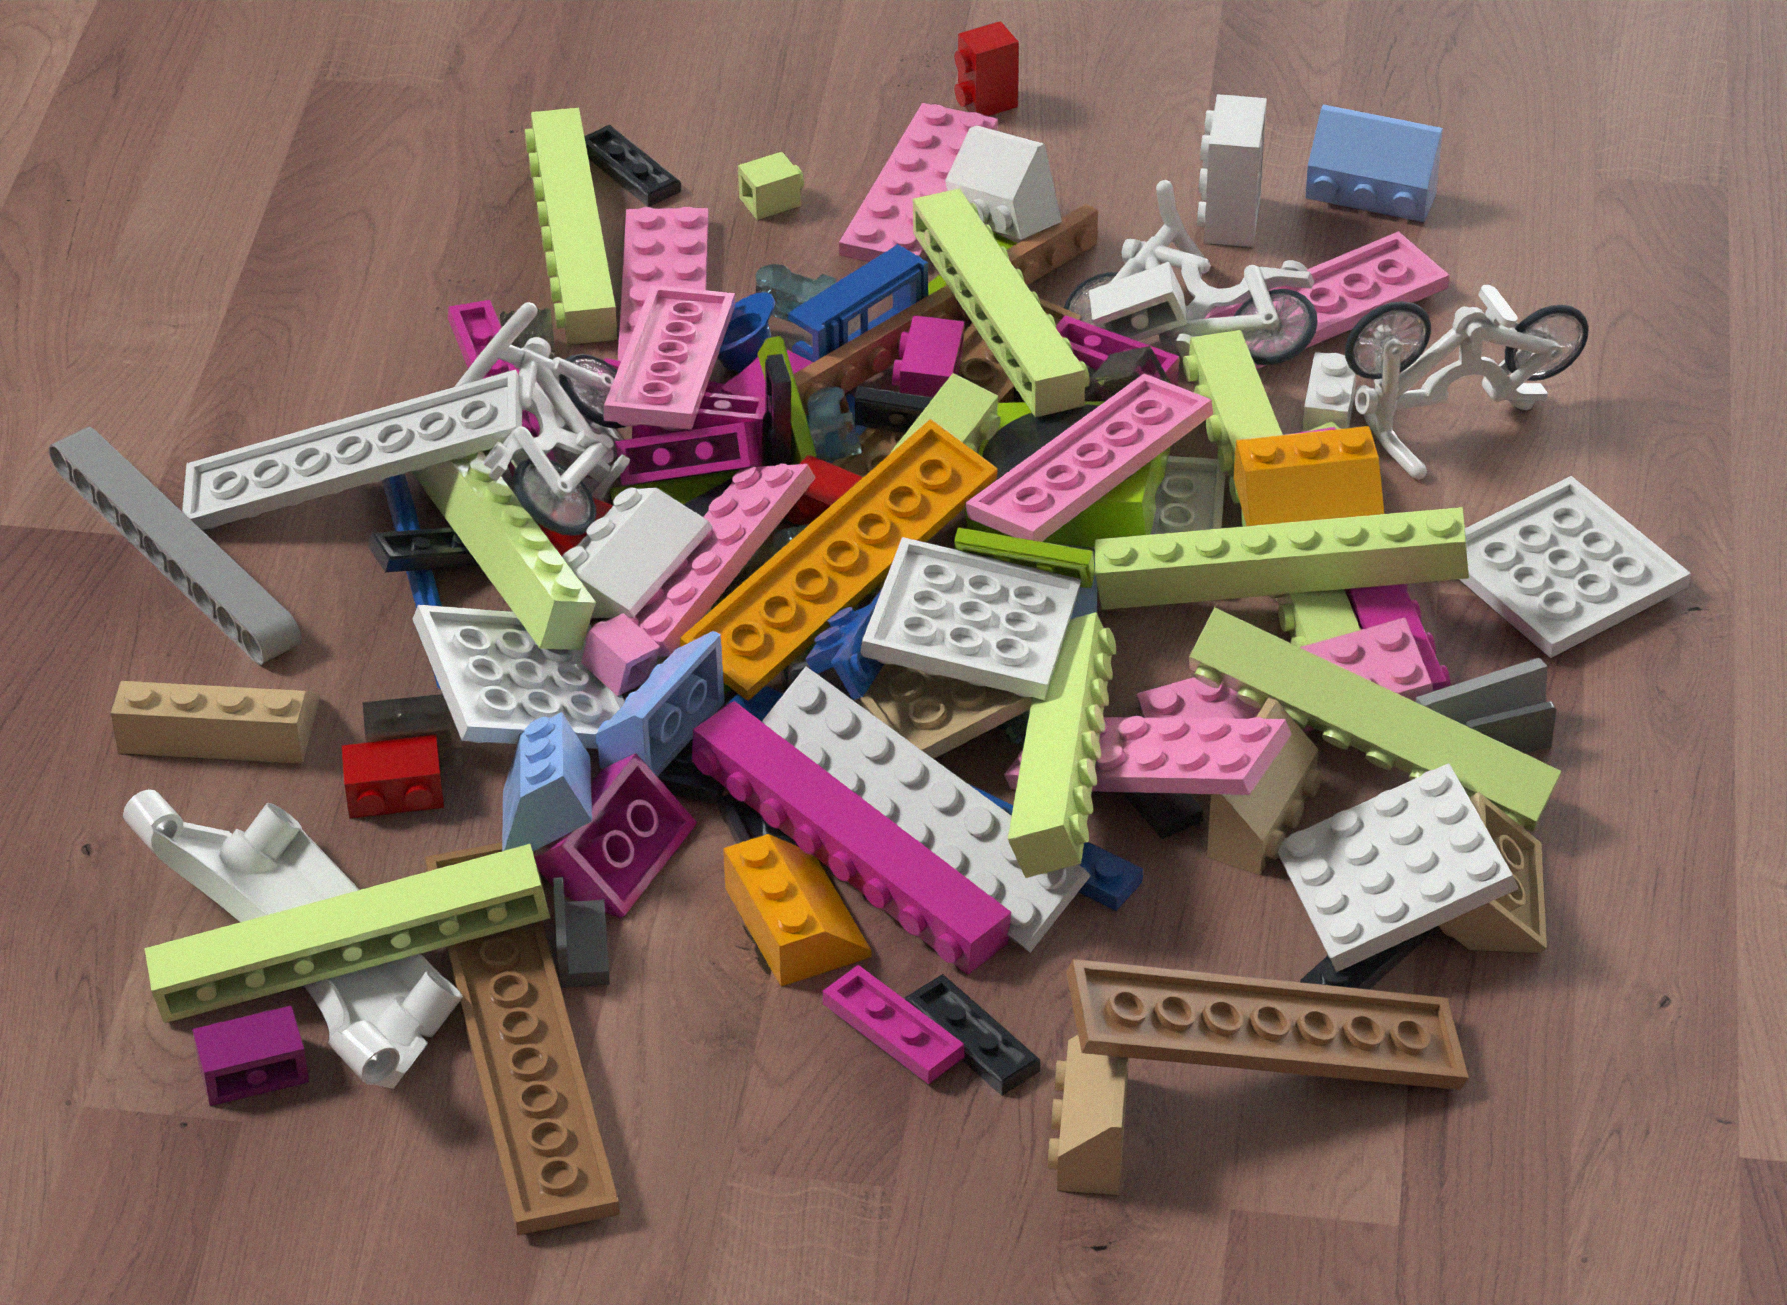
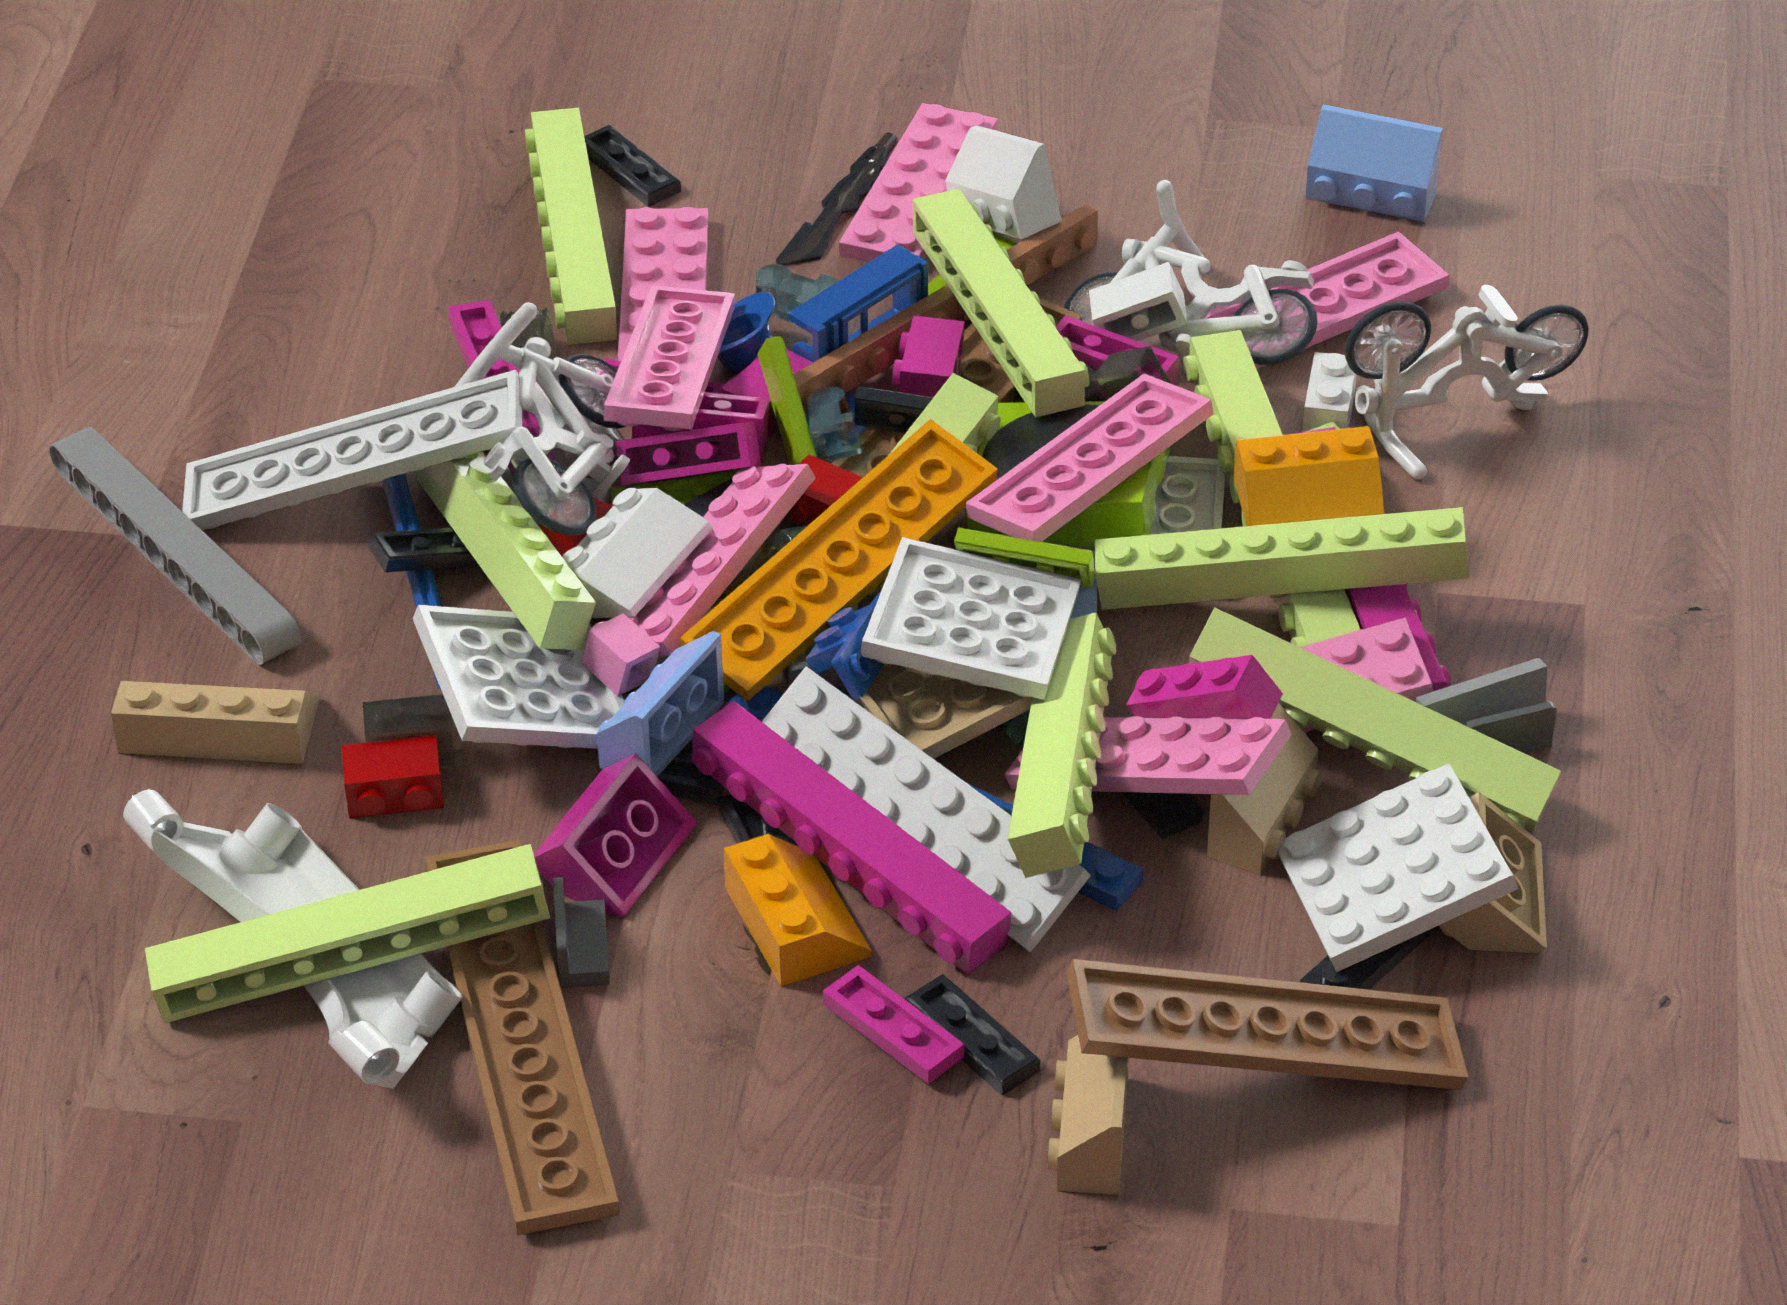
magenta brick [192,1006,309,1106] -> none
light blue slope [502,712,592,851] -> none
yellowish green brick [738,152,804,220] -> none
black tile [765,354,791,466] -> none
red brick [954,21,1019,116] -> none
white brick [1197,94,1267,248] -> none
white plate [1459,476,1691,658] -> none
none -> black sword [776,132,898,266]
none -> dark pink brick [1126,655,1283,719]

